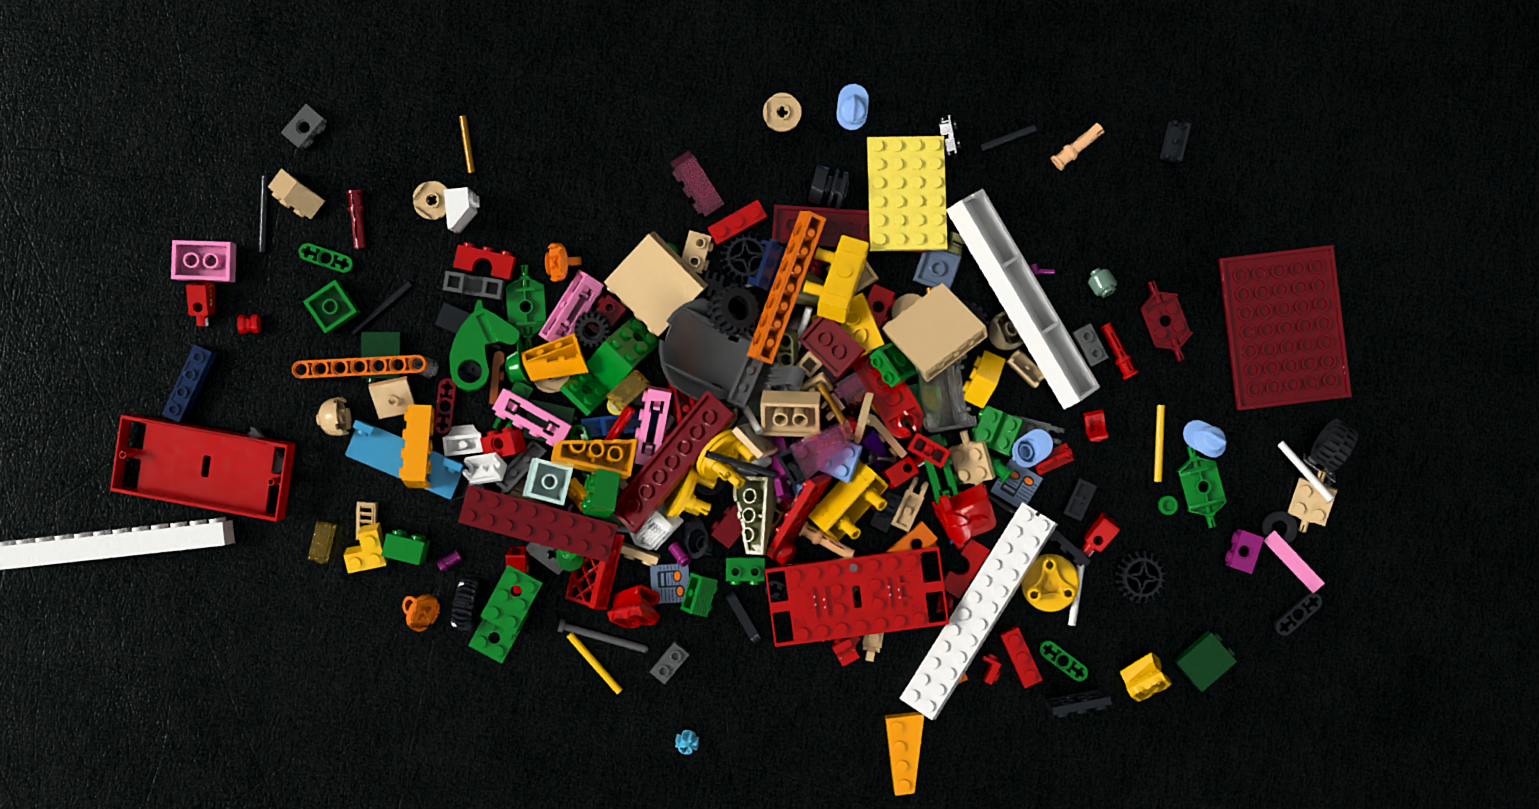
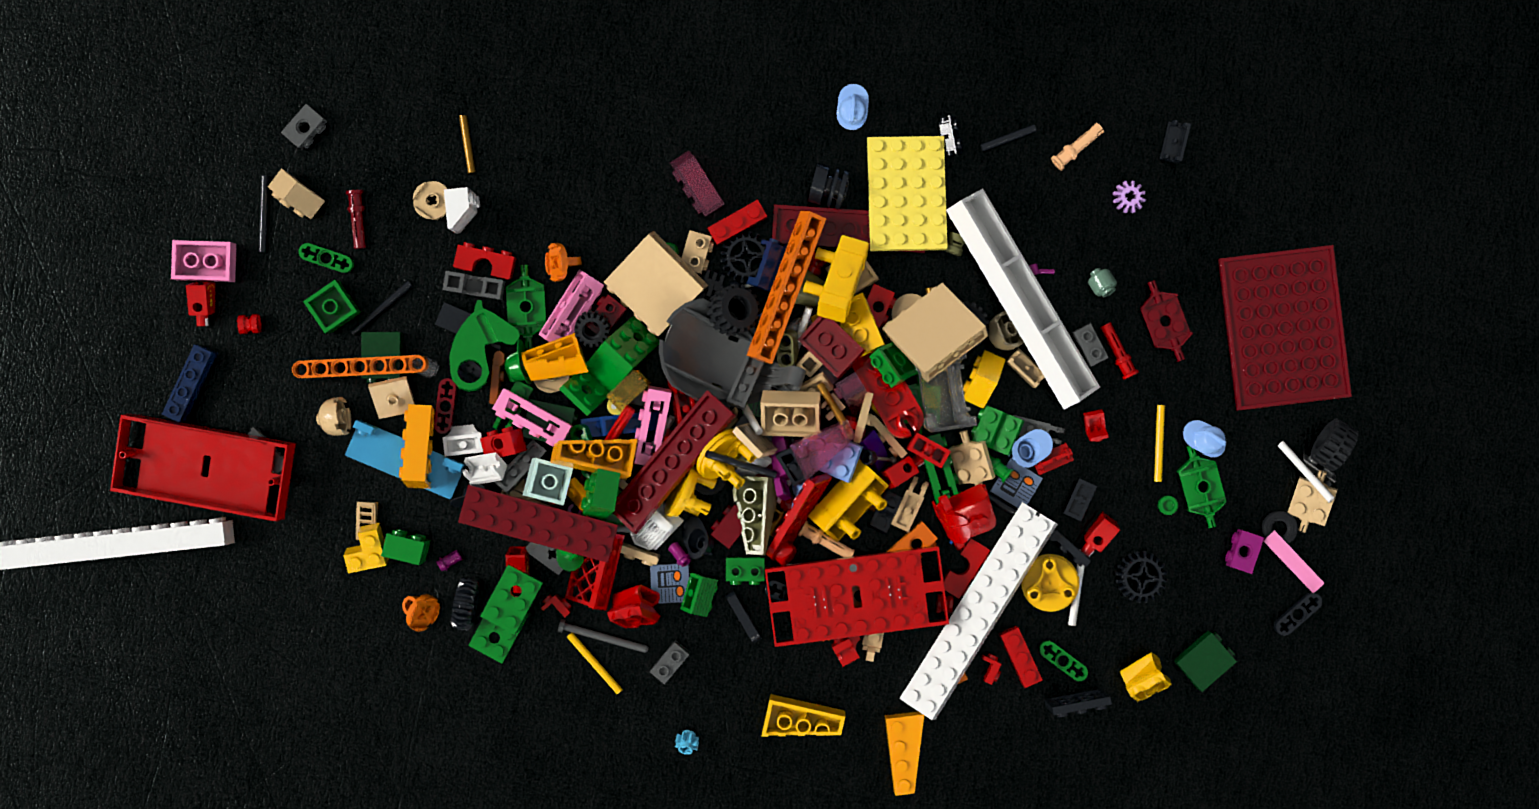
clear yellow hinge [308,521,336,564] -> none
tan plate [763,93,801,132] -> none
sand blue tile [913,250,962,290] -> none
none -> red bracket [541,594,572,617]
none -> yellow wedge [762,694,845,737]
none -> lavender gear [1113,181,1146,213]

